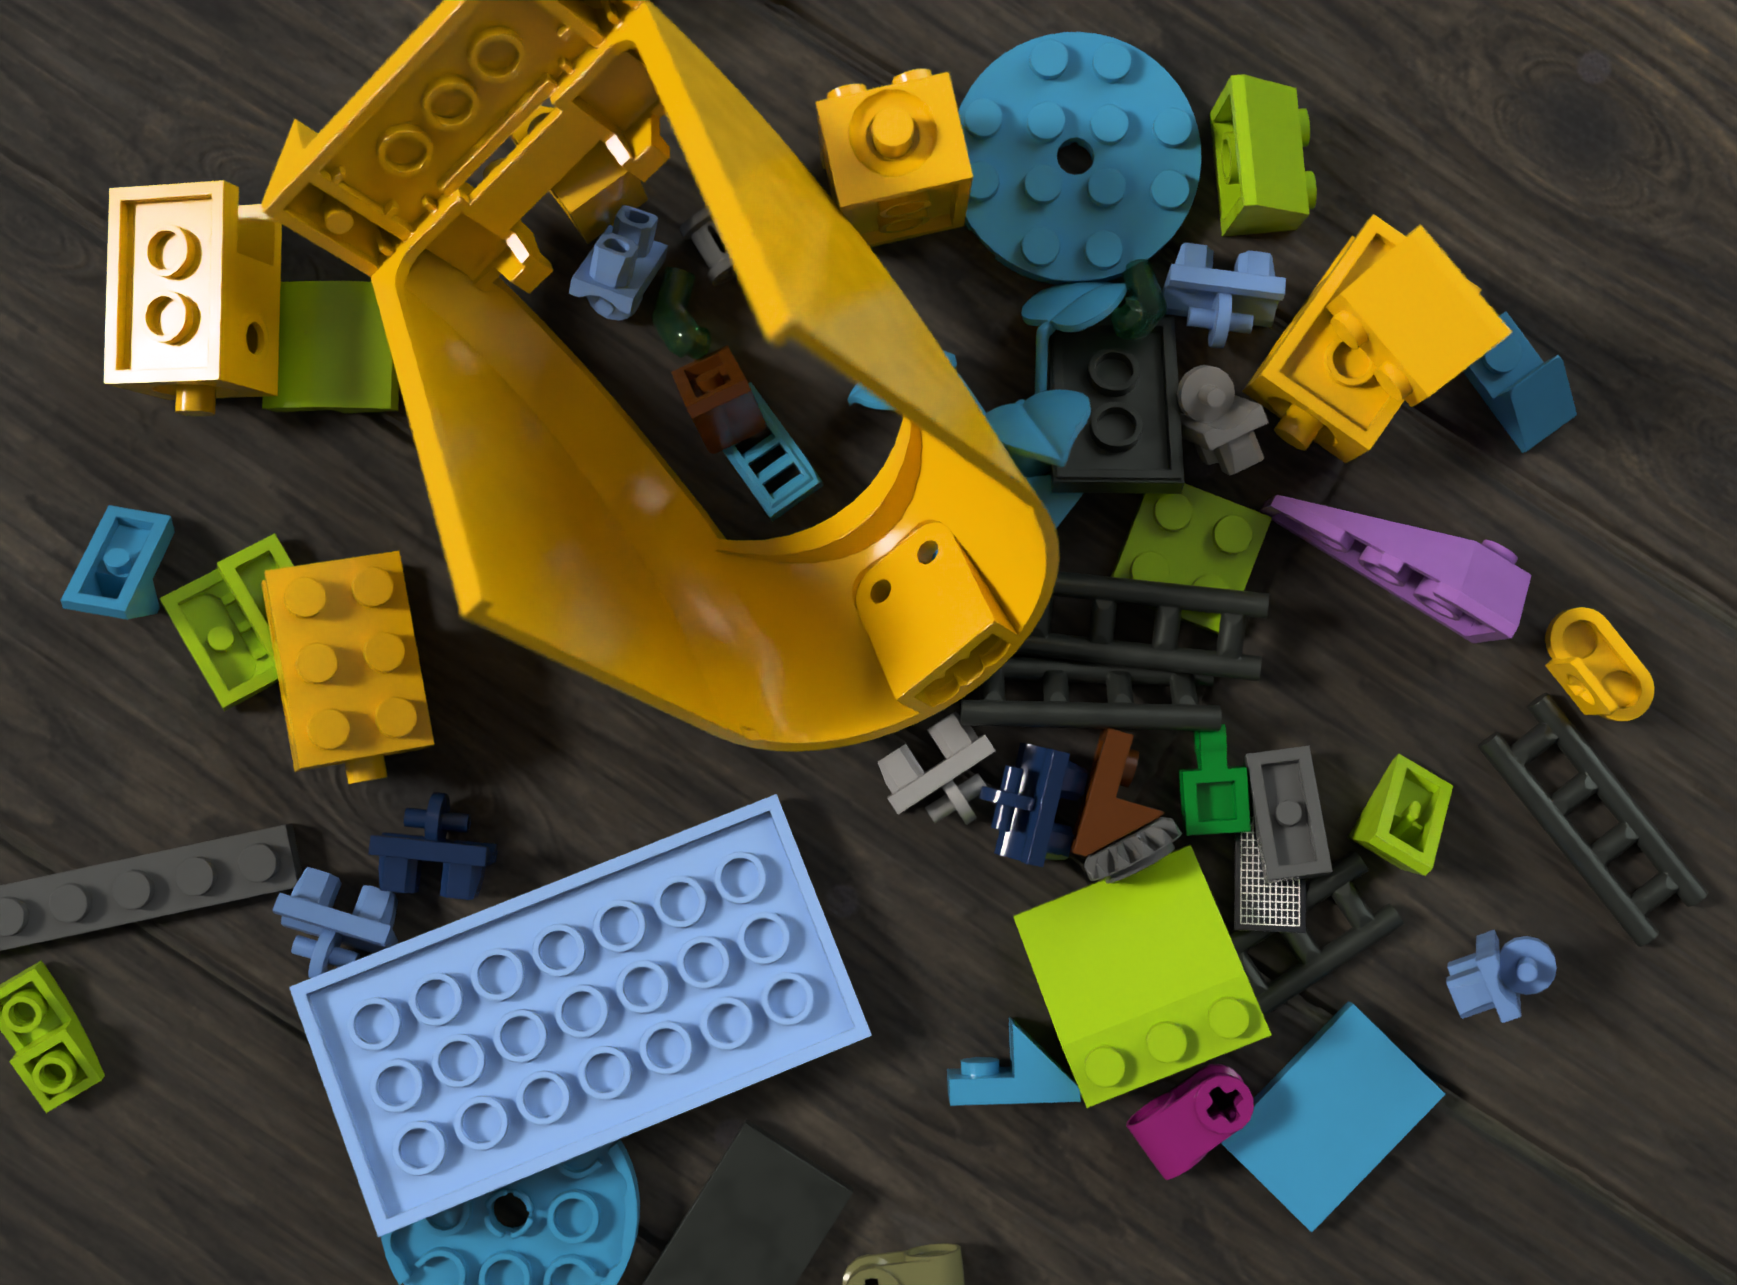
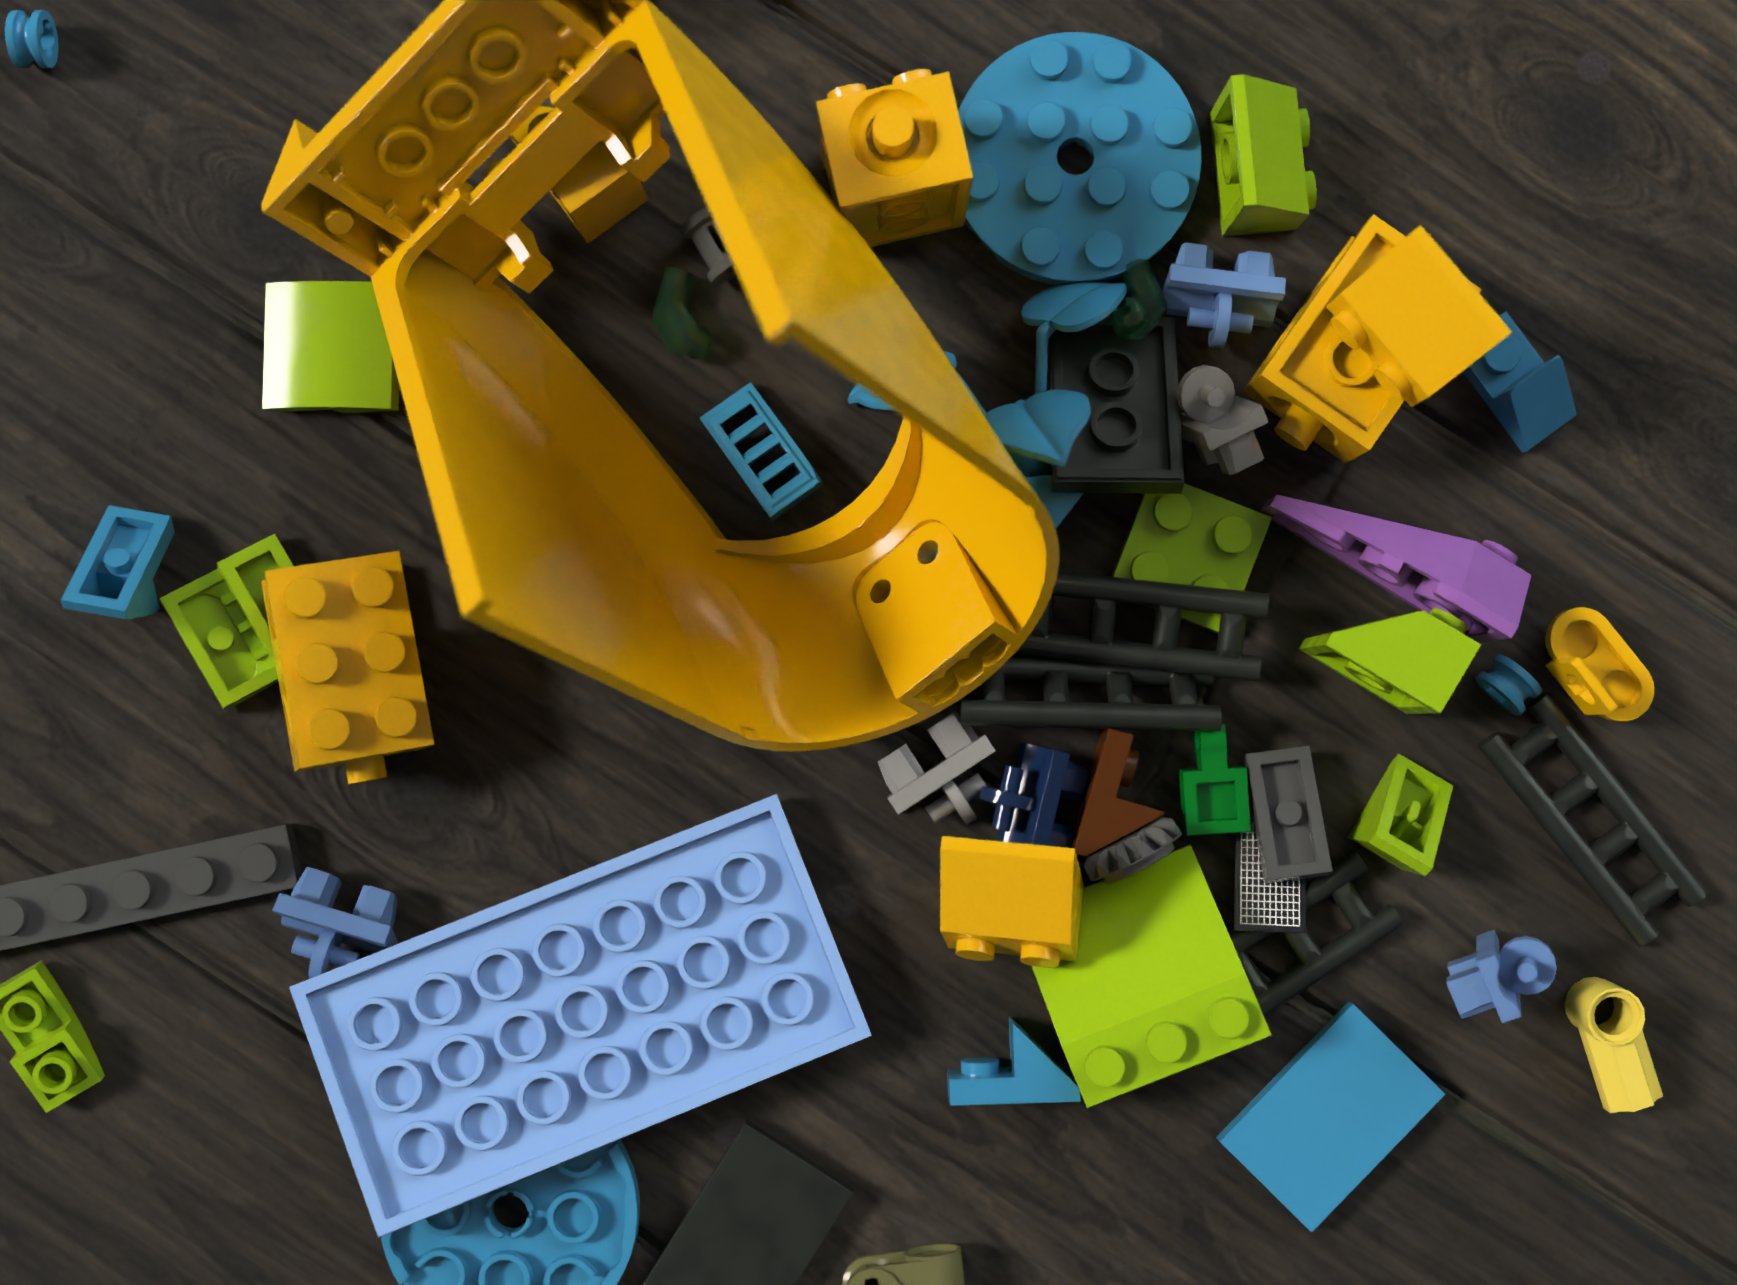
yellow torso [104,180,282,416] -> none
dark blue hips [368,792,498,900] -> none
medium blue hips [569,205,668,321] -> none
reddish brown slope [671,345,766,454] -> none
magenta piece [1126,1064,1254,1180] -> none
none -> dark azure bush [5,10,59,69]
none -> yellow slope [940,836,1084,968]
none -> lime slope [1299,608,1481,714]
none -> dark azure bush [1475,654,1542,716]
none -> light yellow piece [1565,977,1663,1113]

